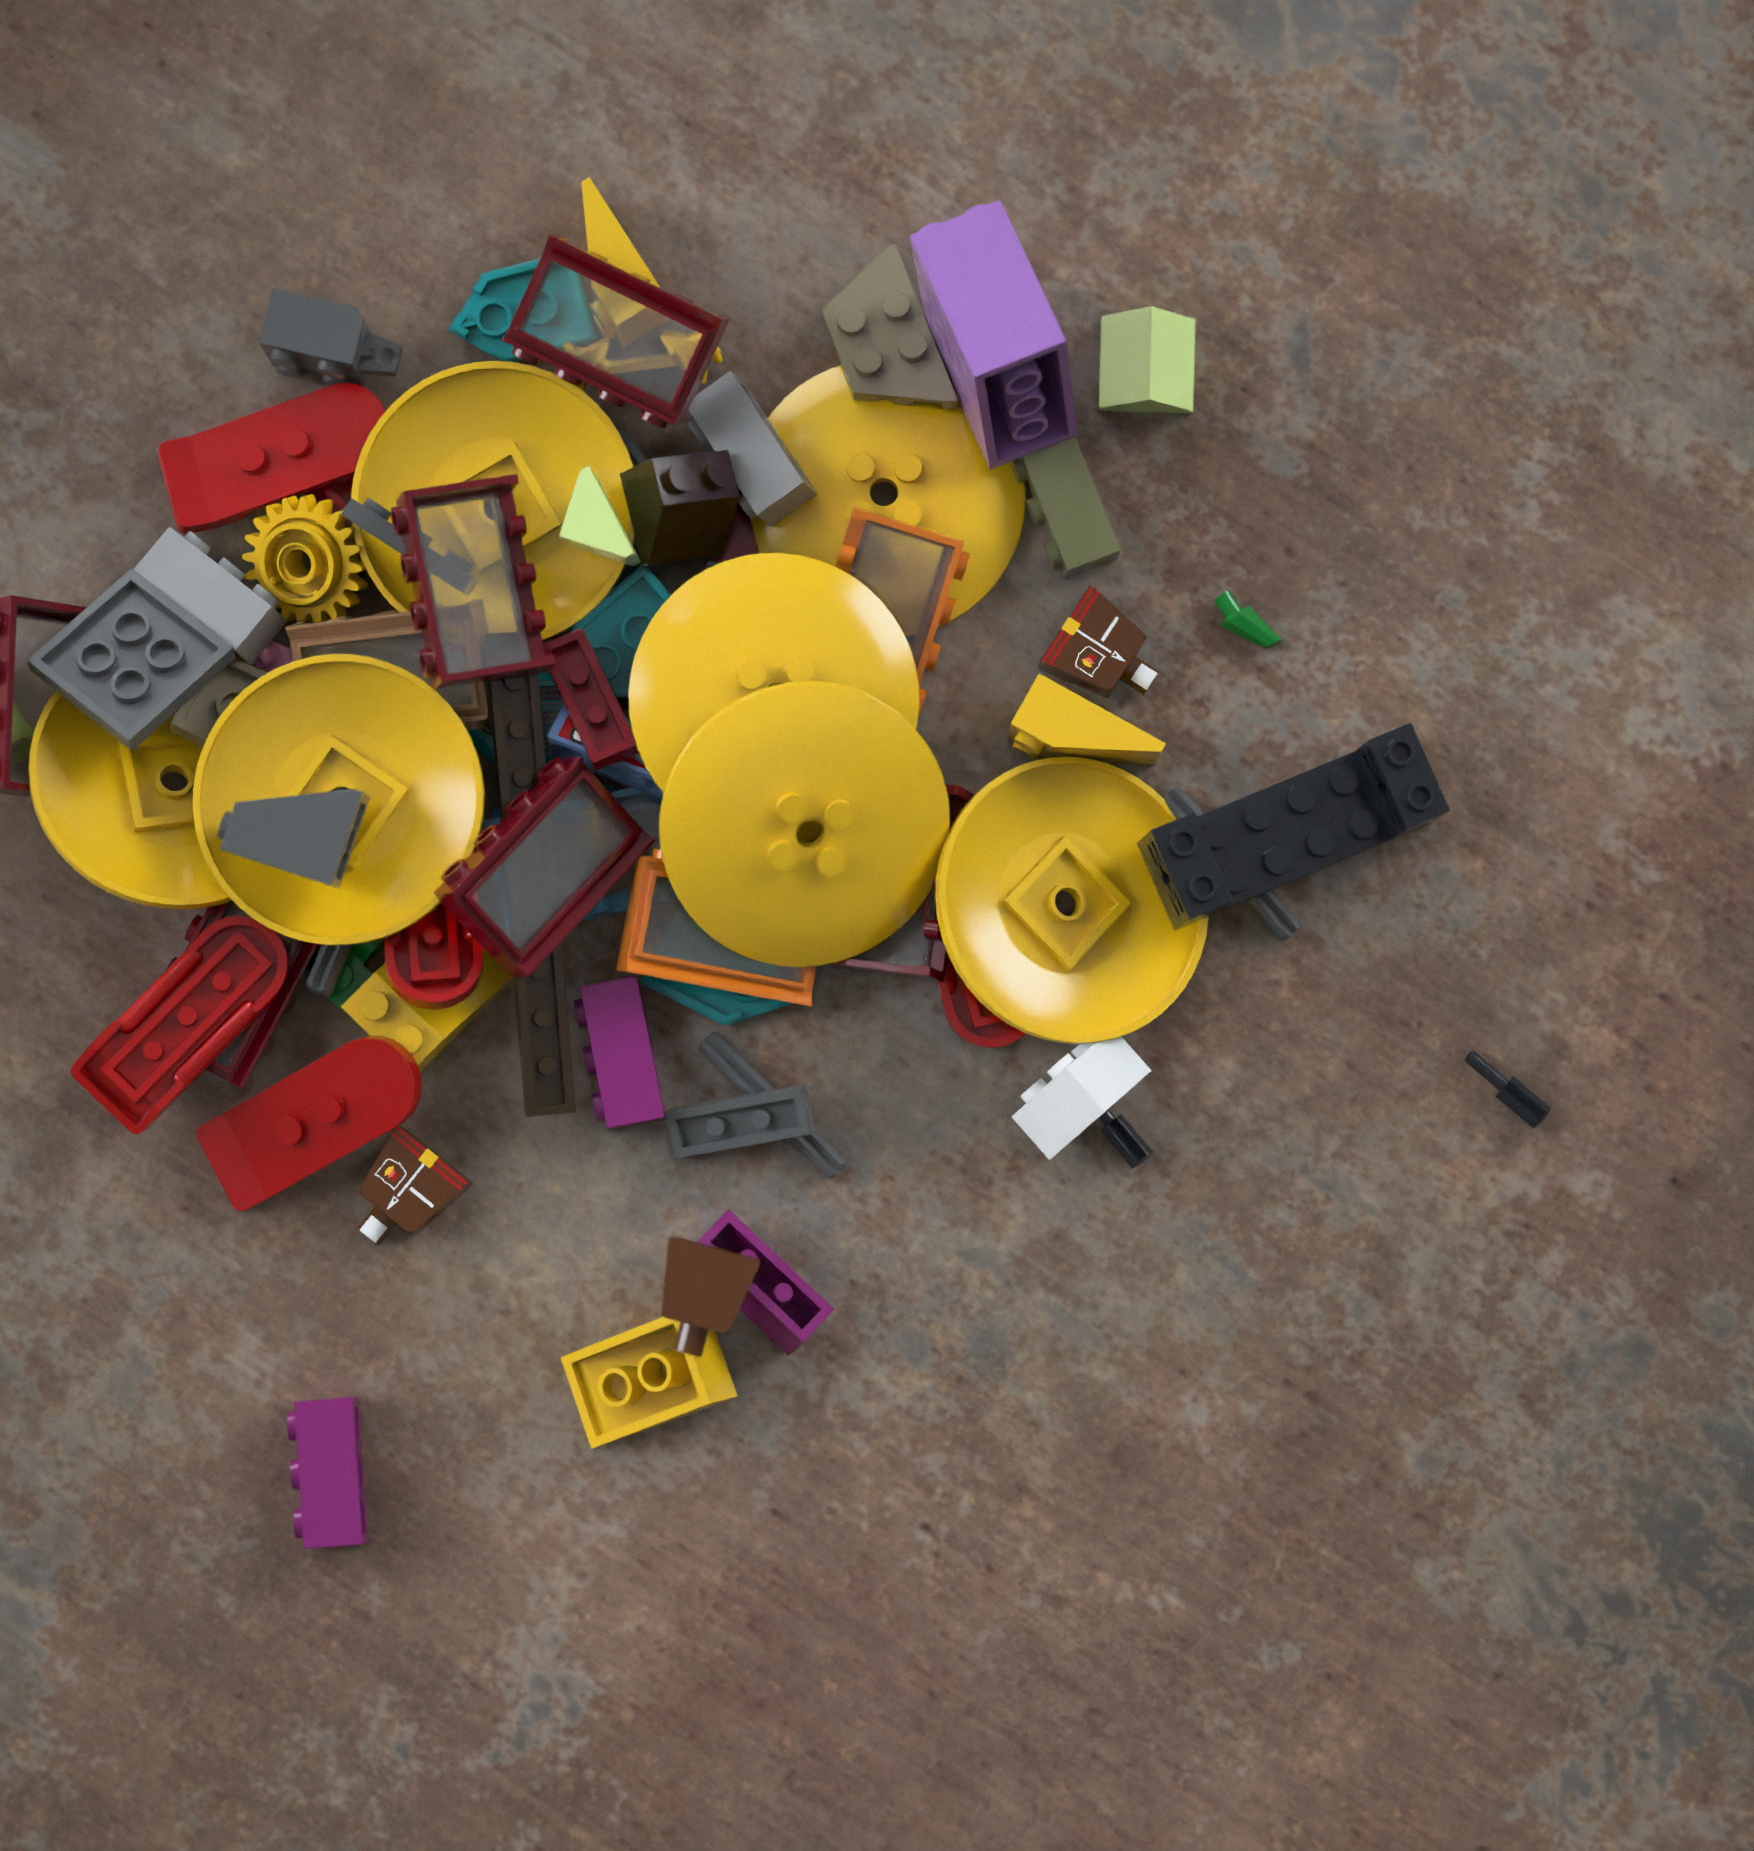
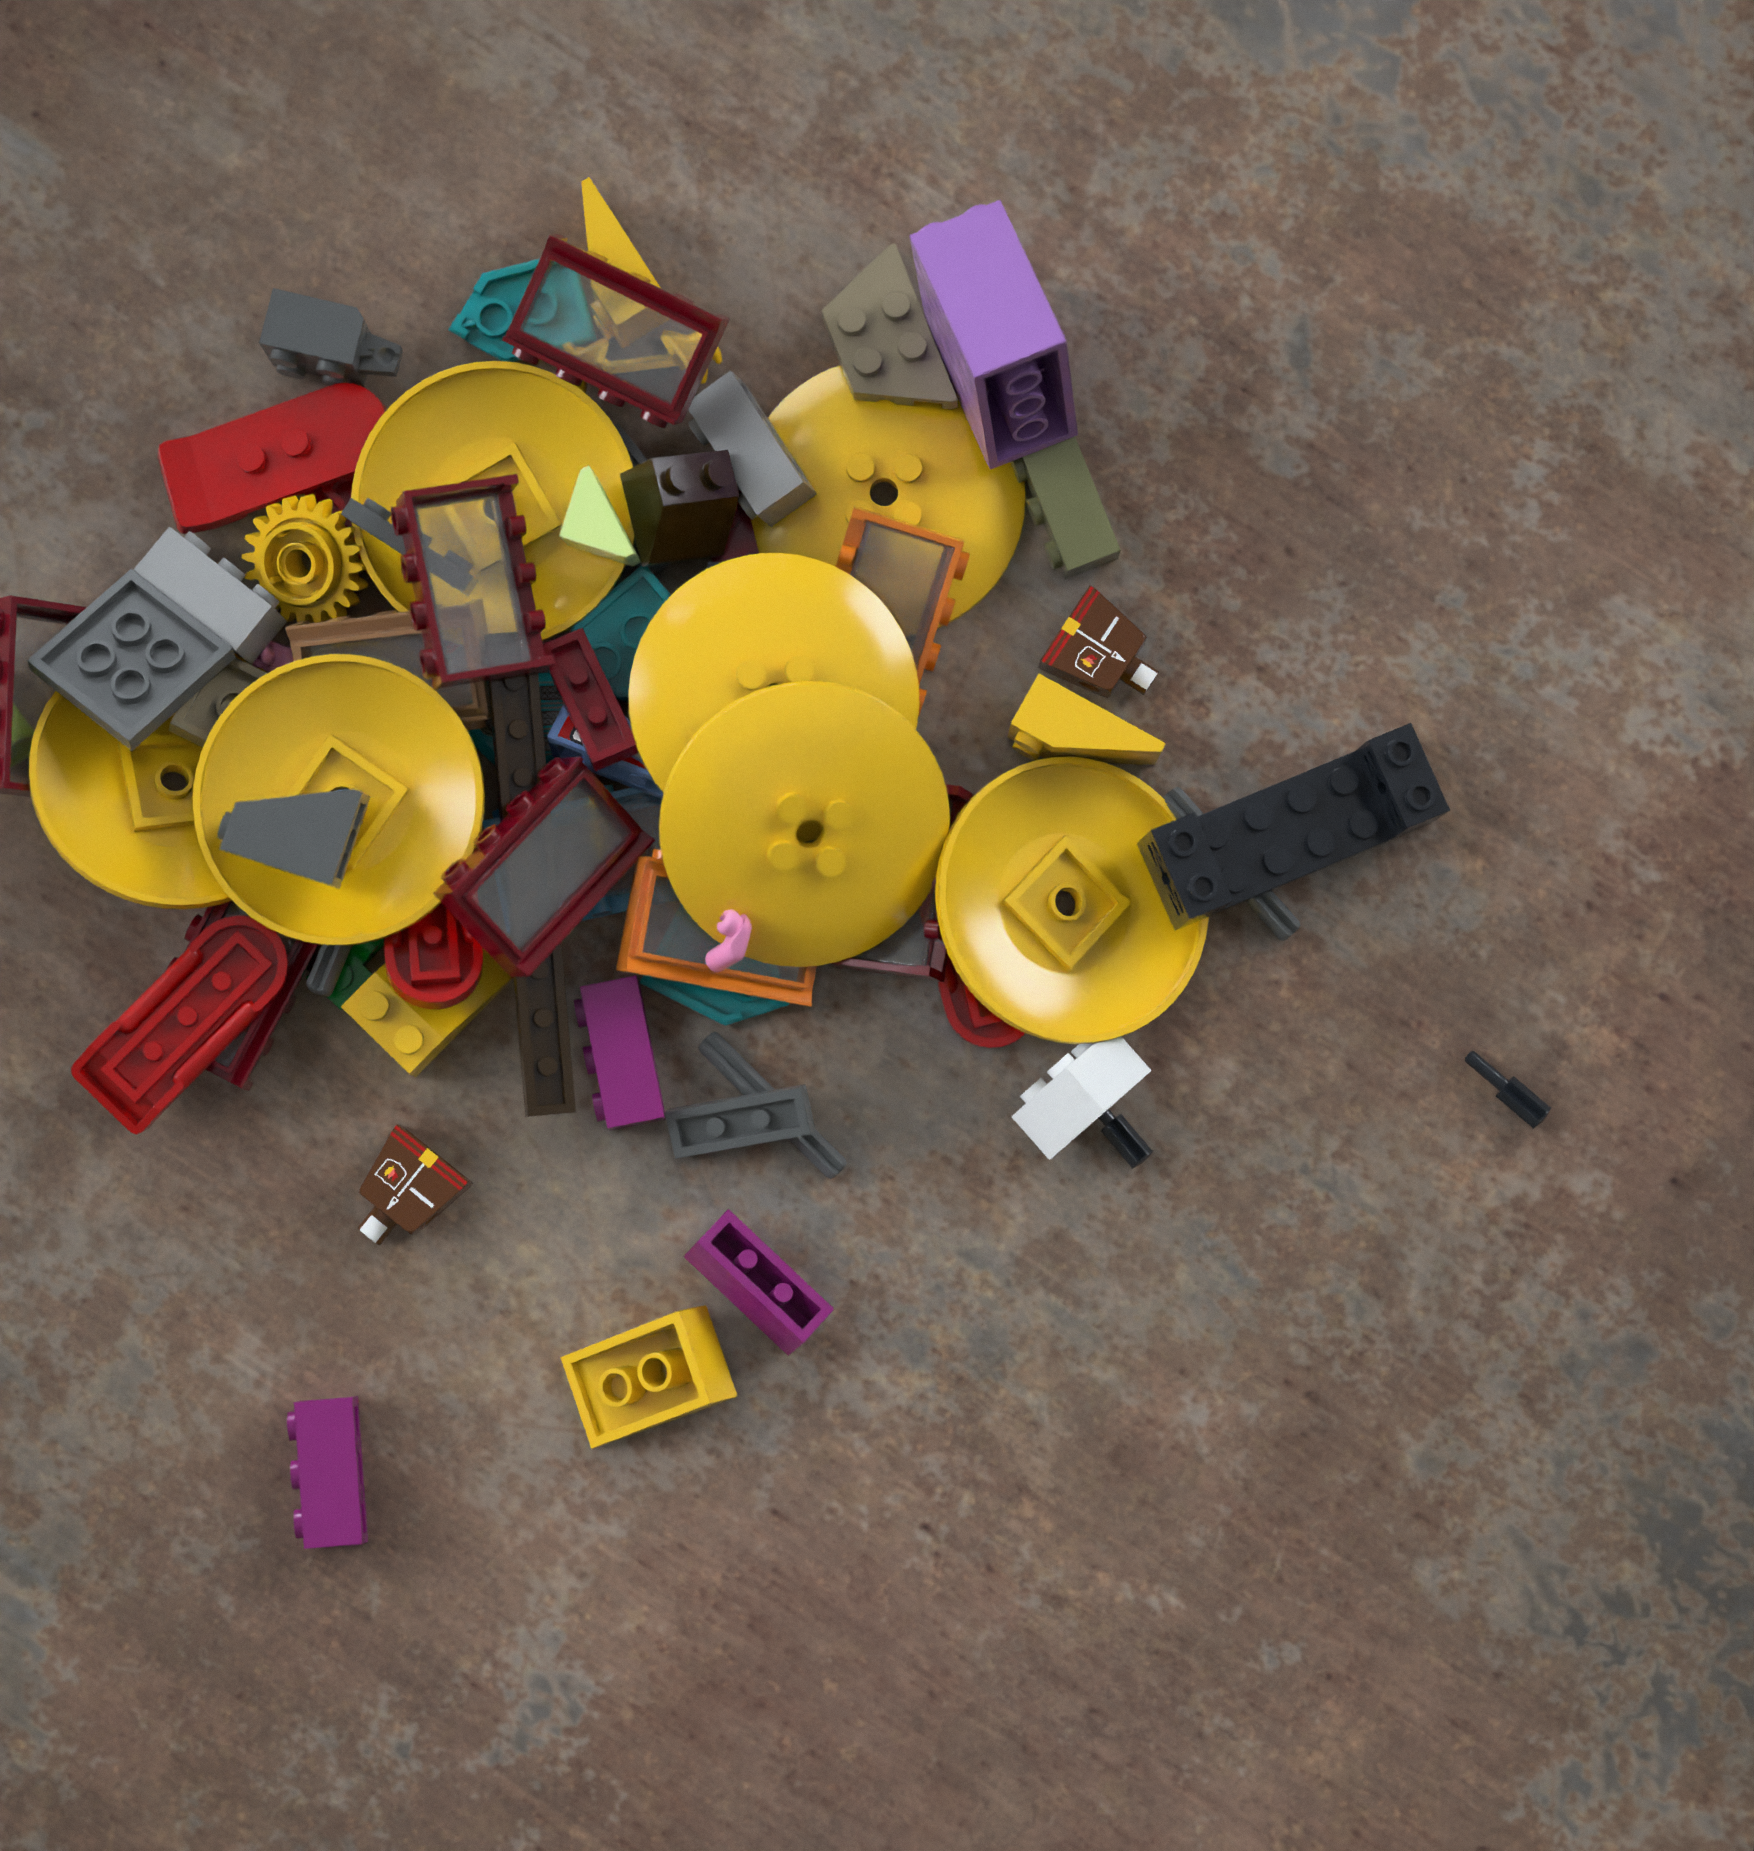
red piece [196,1035,422,1211] -> none
reddish brown torso [661,1235,761,1357] -> none
yellowish green slope [1098,306,1195,414] -> none
green bar [1214,590,1282,649] -> none
none -> bright pink arm [705,909,752,972]

